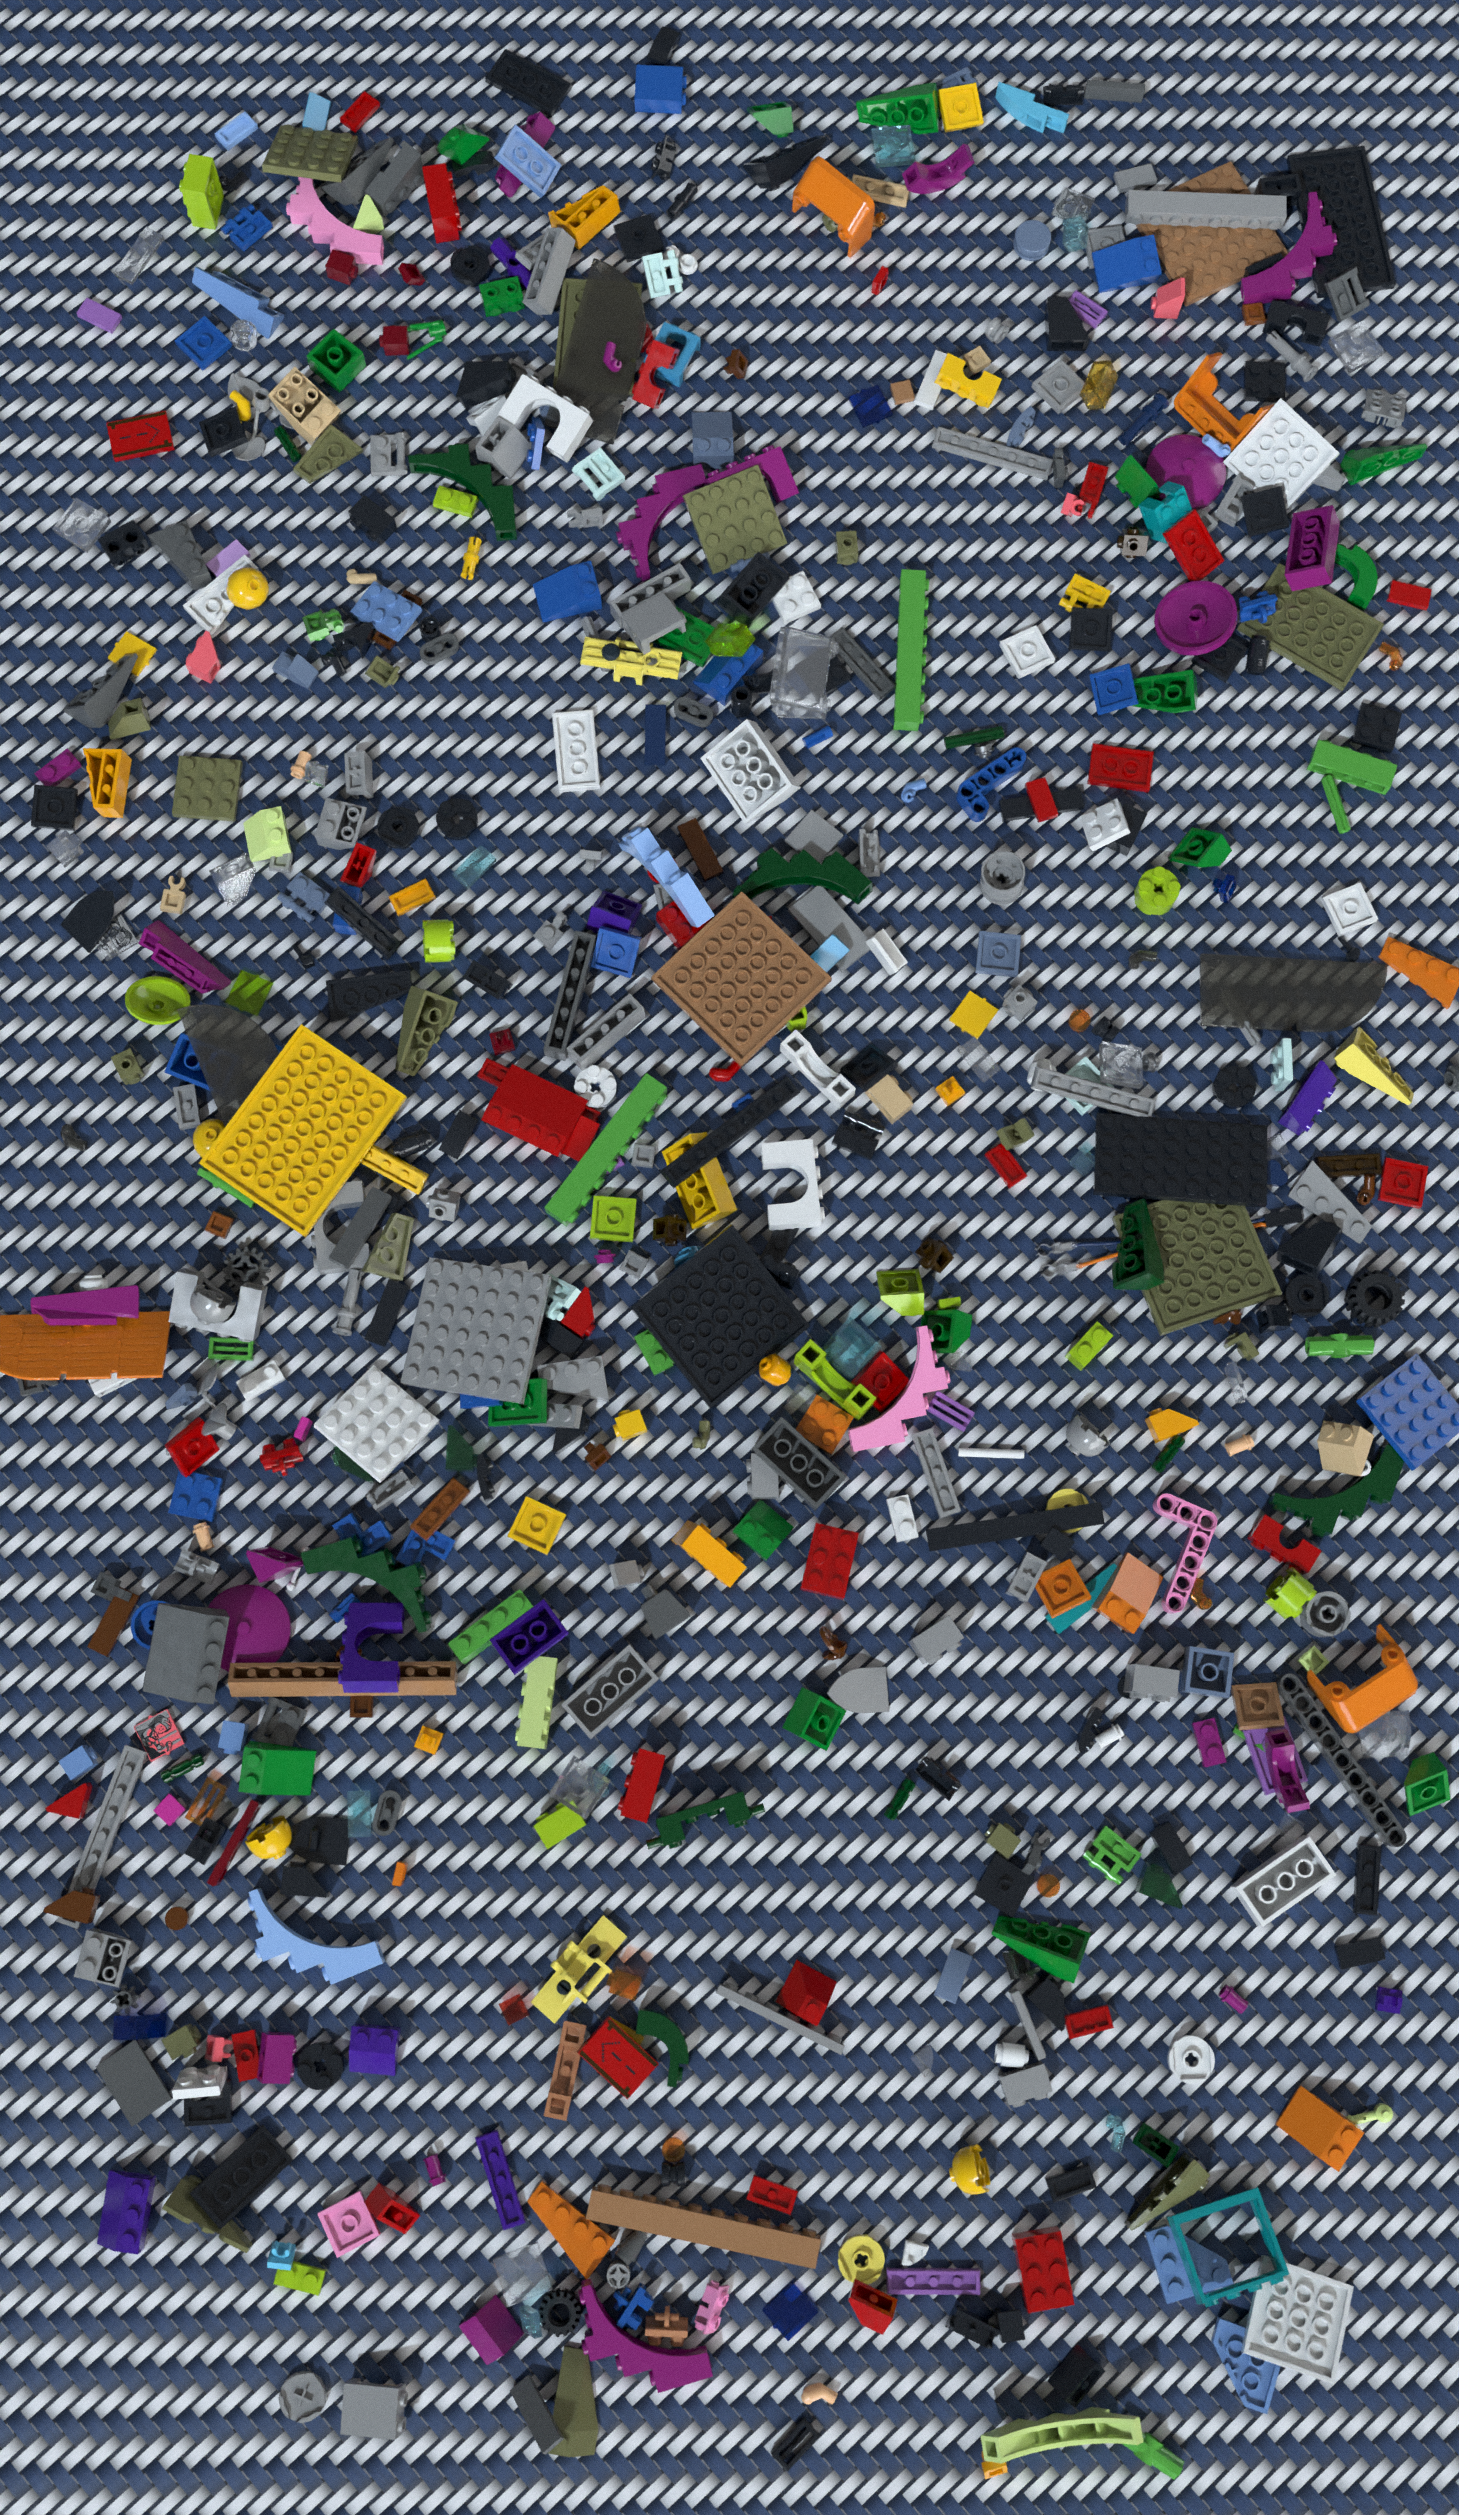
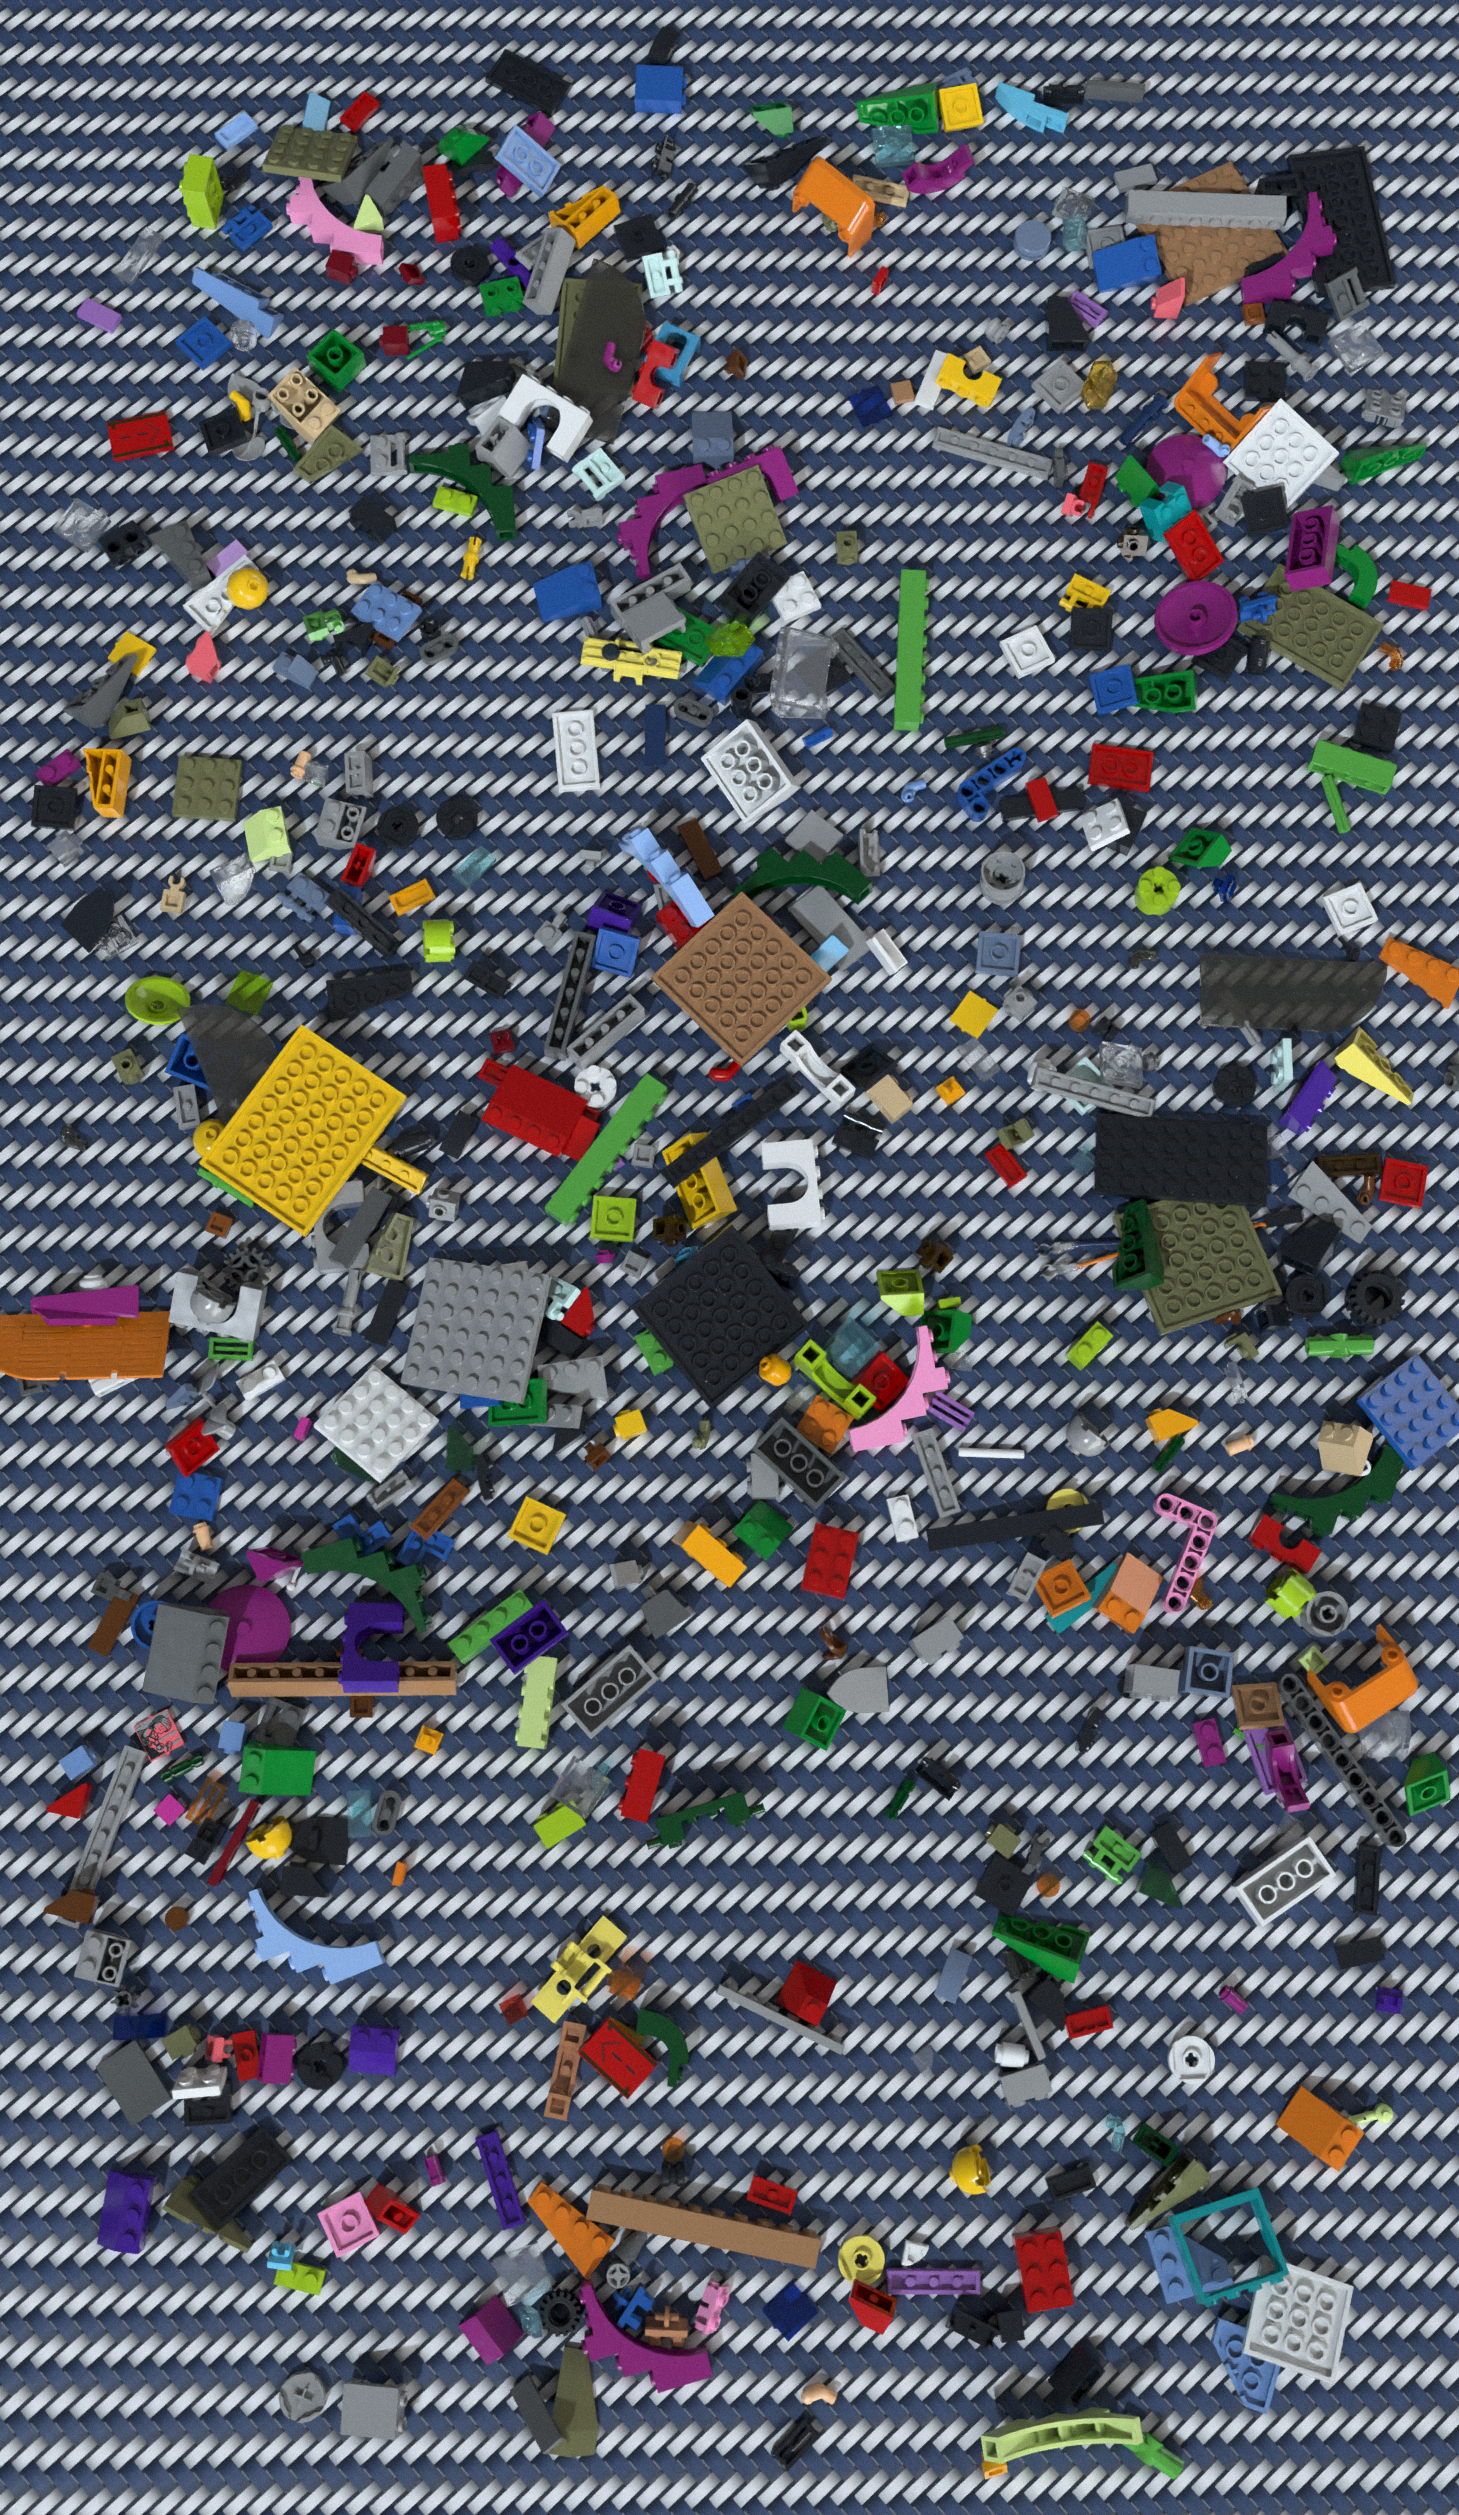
magenta wedge [139,920,231,994] -> none
red hips [259,1438,304,1476] -> none
blue piece [329,1592,360,1624] -> none
olive wedge [395,986,458,1076] -> none
white plate [678,254,697,275] -> none
white pin [1095,1724,1125,1749] -> none

